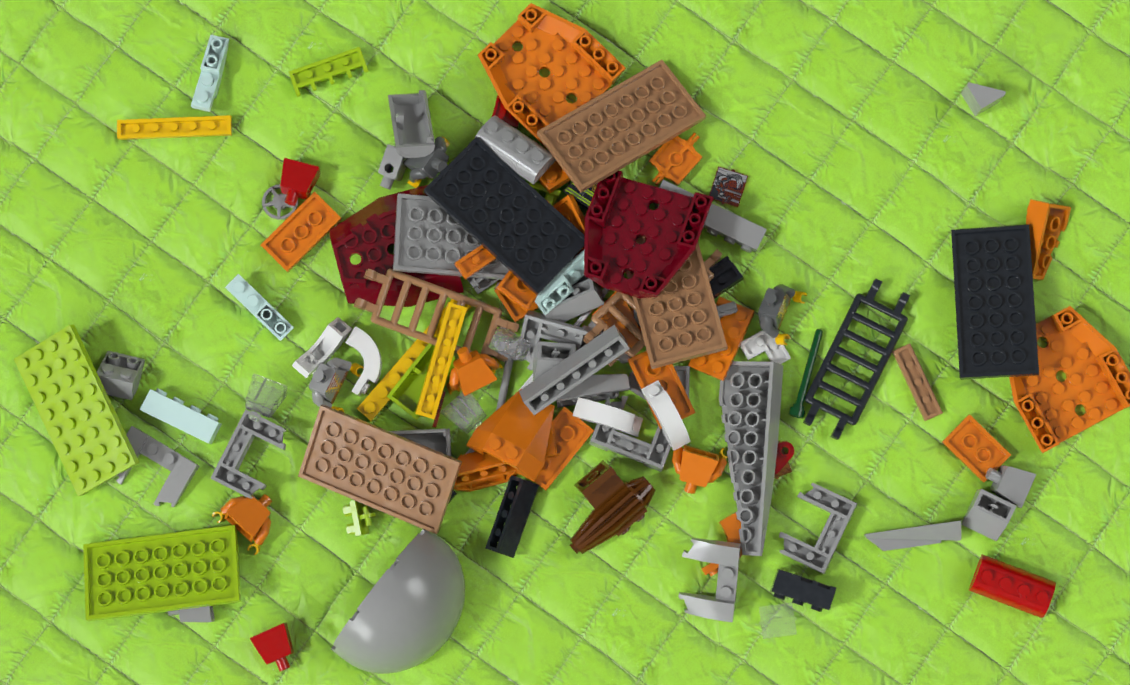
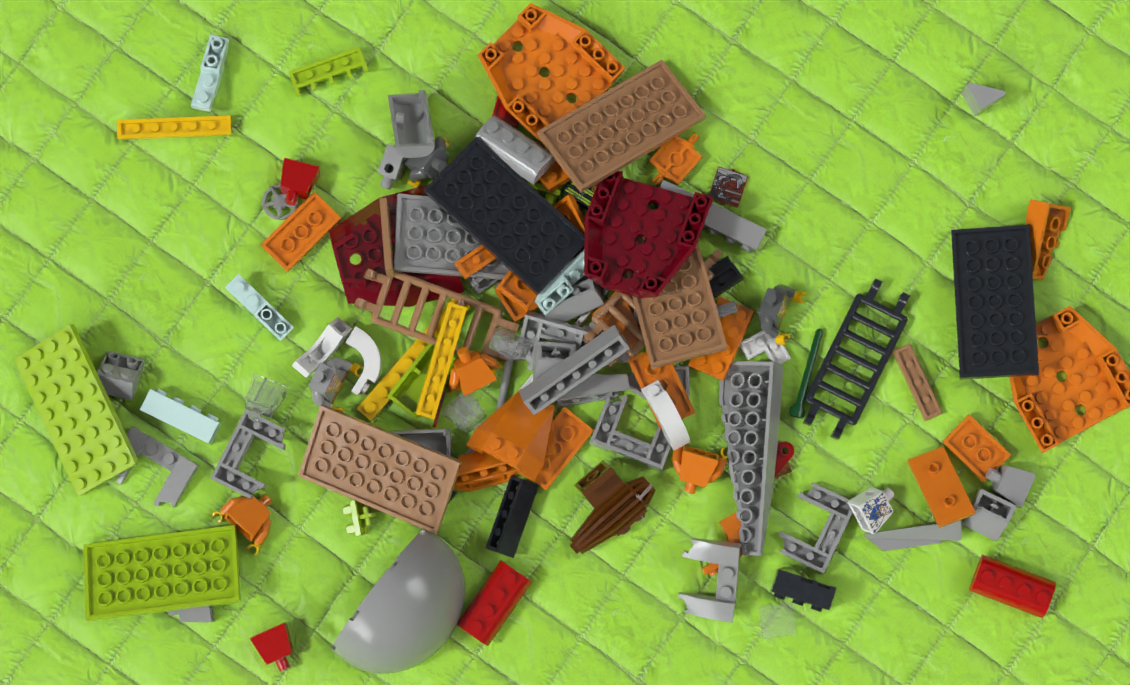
white arch [573,398,643,437] -> none
none -> medium nougat tile [379,198,395,277]
none -> red container [457,560,532,646]
none -> white torso [848,487,895,534]
none -> orange plate [908,446,975,528]

